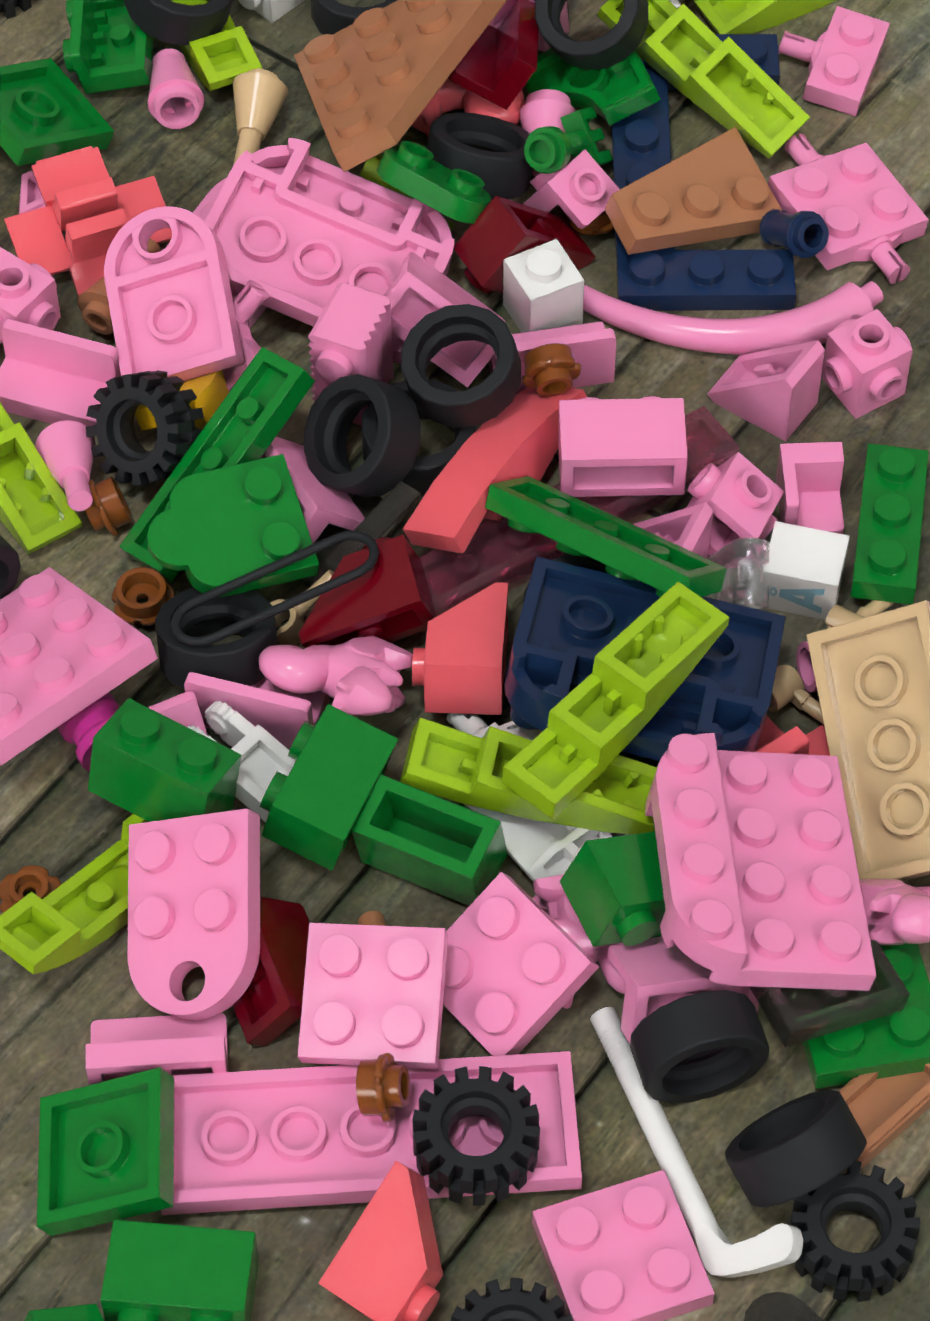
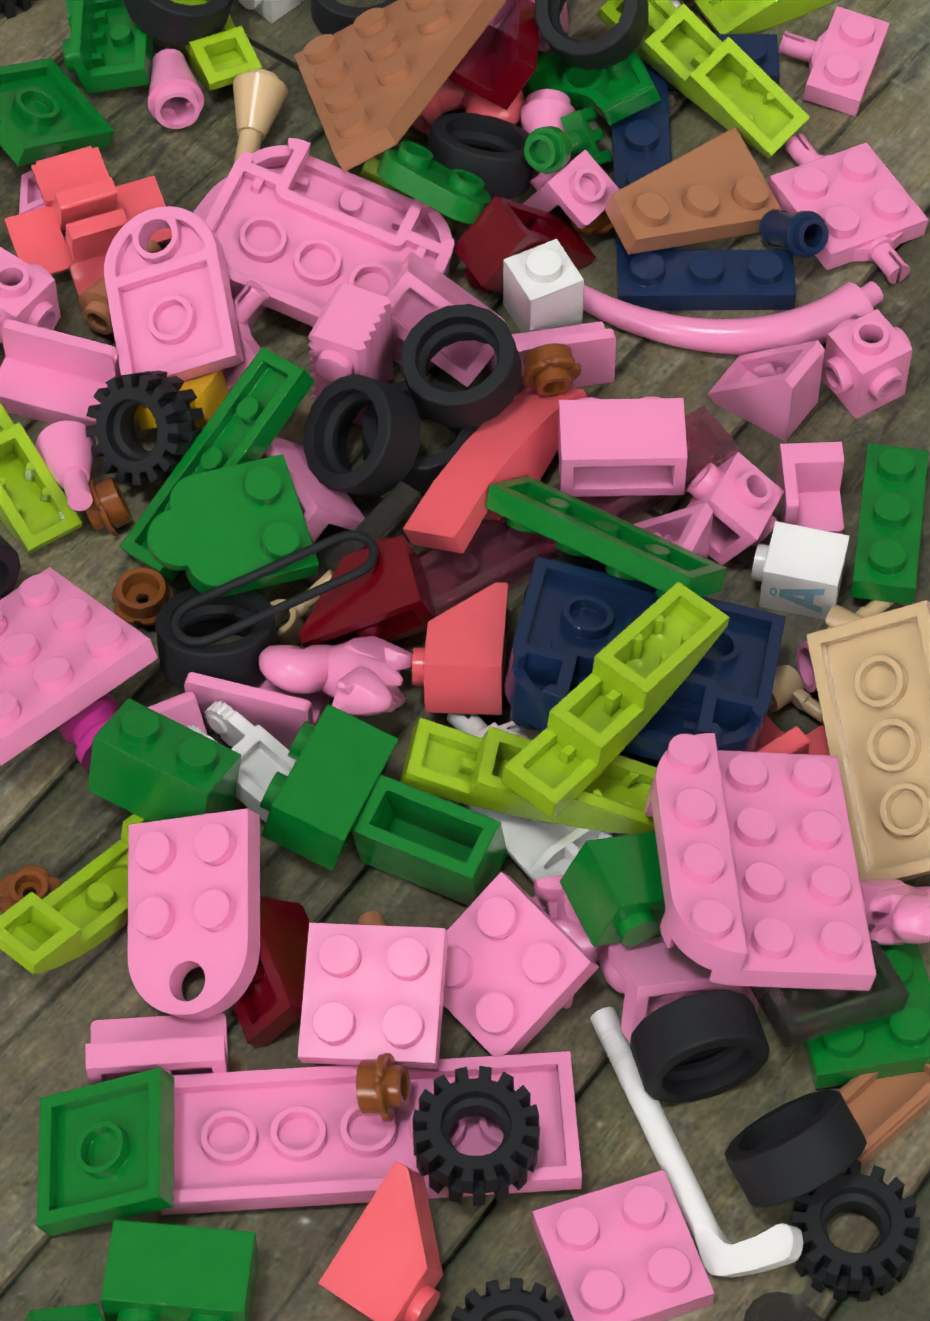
clear plate [704,538,770,609] -> none

